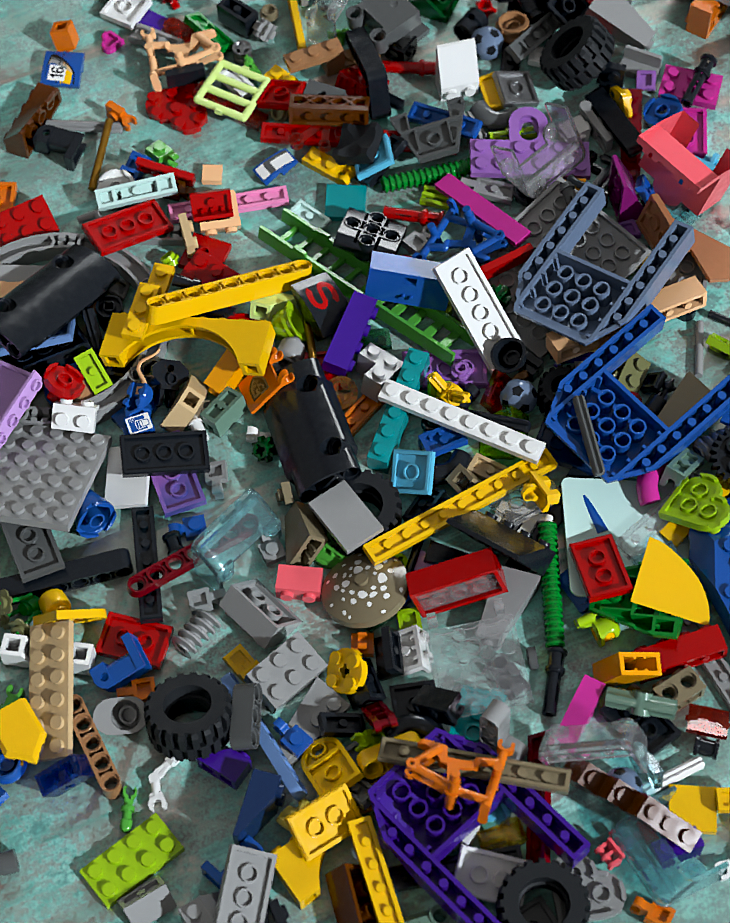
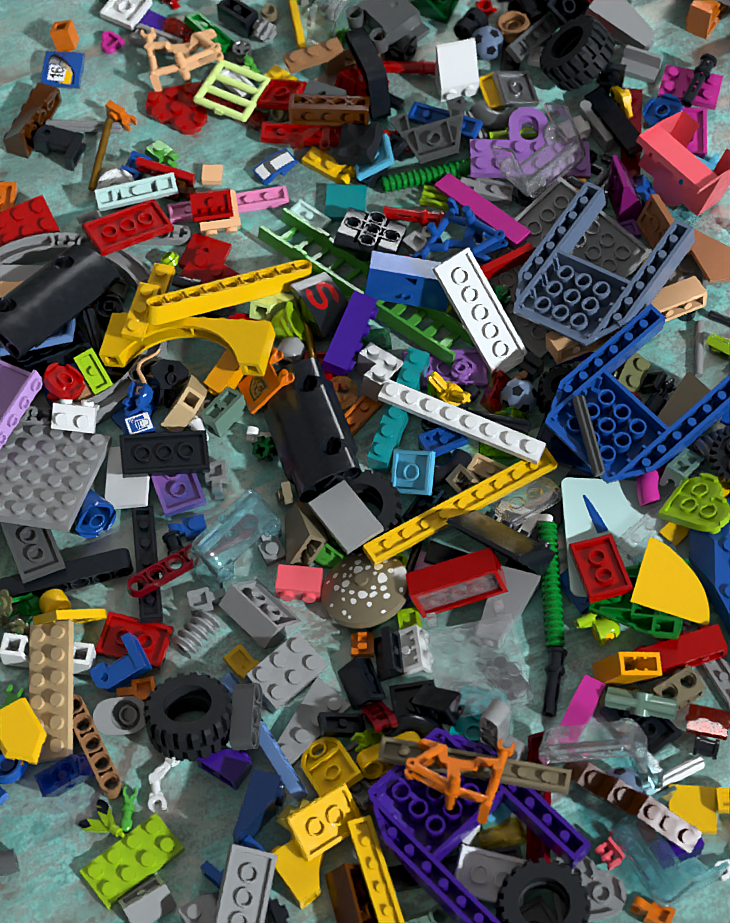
black tile [165,62,206,89] -> none
tan plate [178,213,199,258] -> none
blue plate [273,717,313,758] -> none
yellow plate [326,648,368,694] -> none
black helmet [490,337,527,374] -> none
yellow hips [521,470,561,513] -> none
dark grey tile [526,646,539,670] -> none
dark grey pin [559,181,576,206] -> none
medium lavender tile [635,70,656,91] -> none
none -> lime piece [78,799,125,837]

